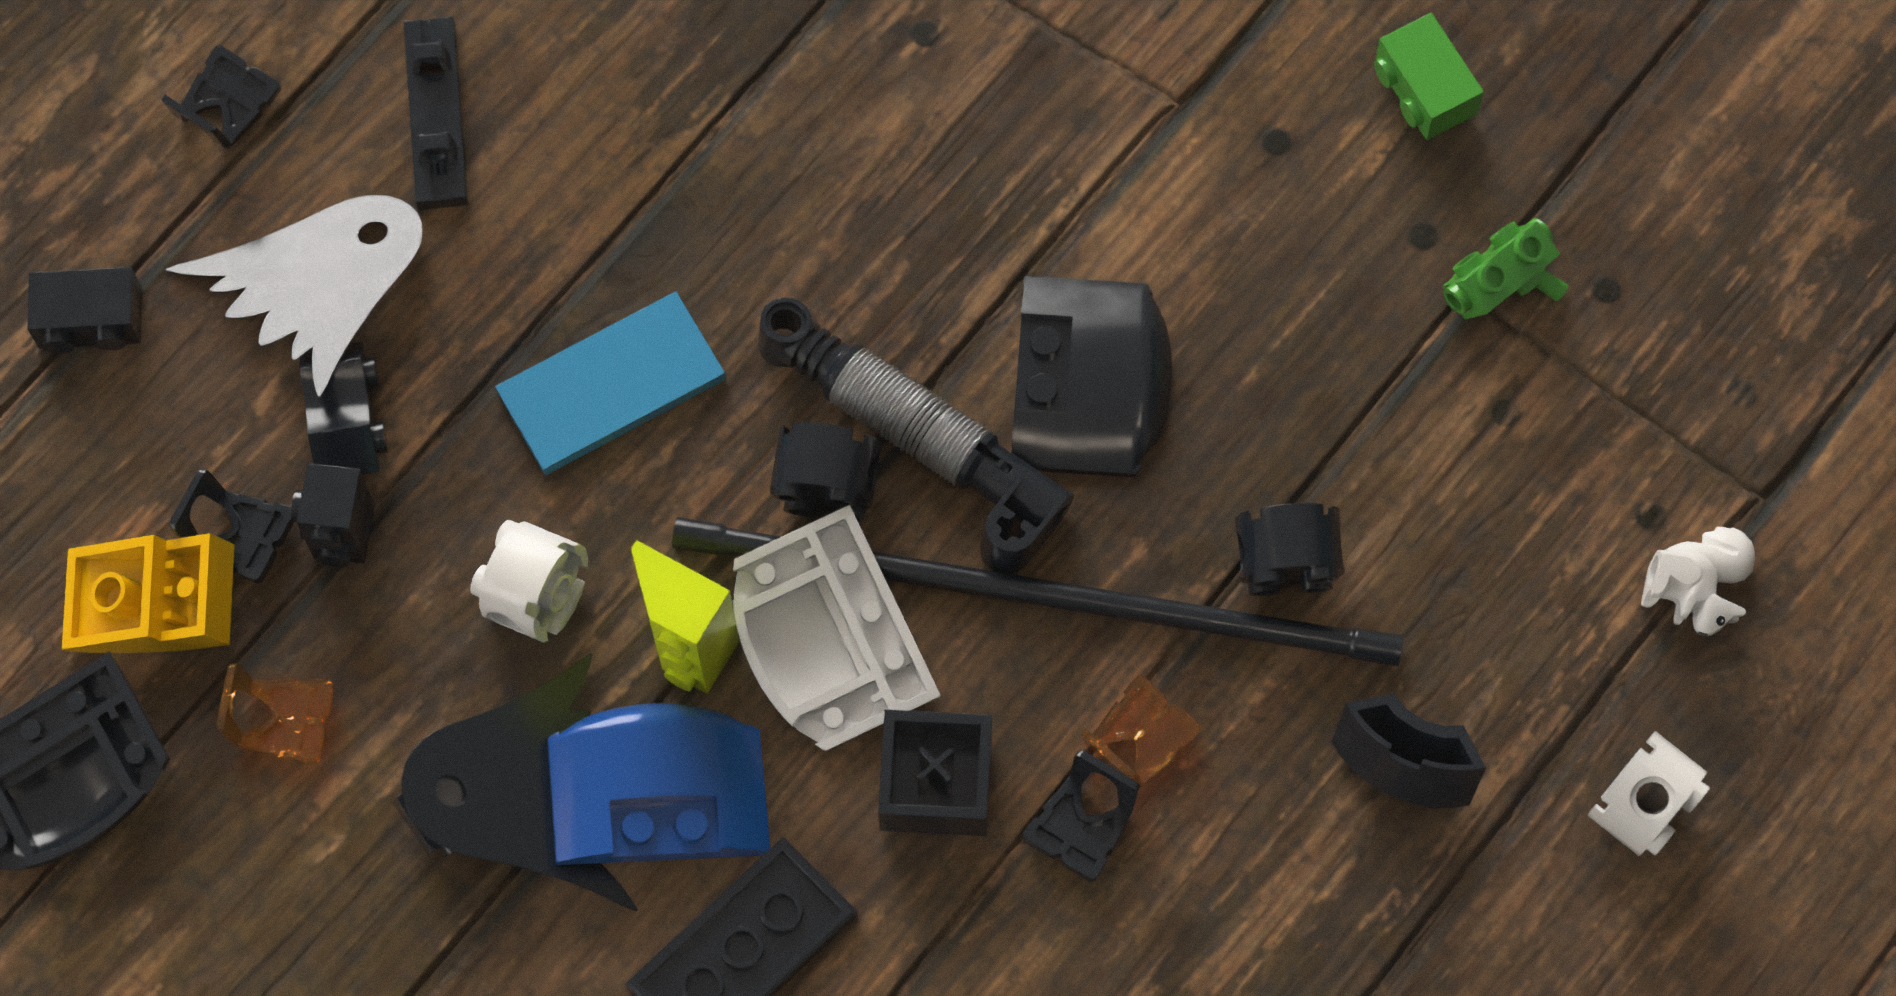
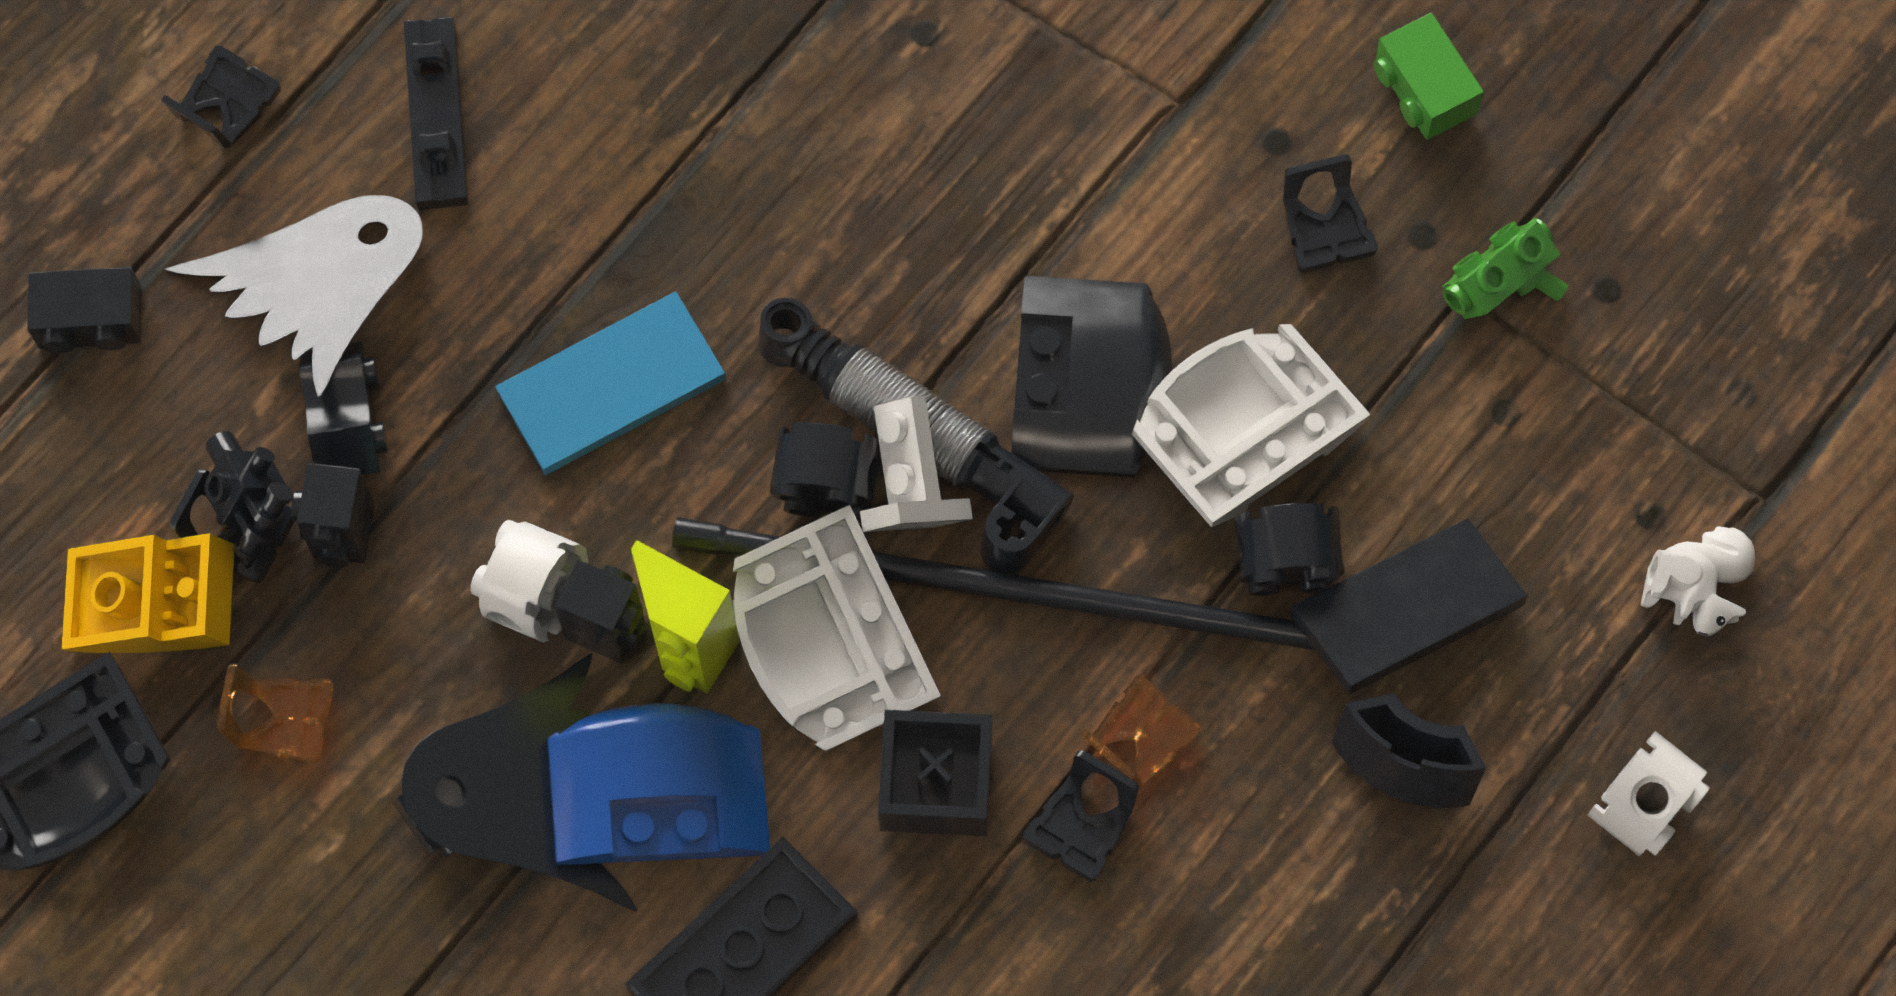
none -> black piece [202,431,294,561]
none -> black brick [555,560,648,664]
none -> white bracket [860,396,973,532]
none -> white slope [1132,324,1371,527]
none -> black piece [1283,154,1378,273]
none -> black tile [1291,518,1527,695]

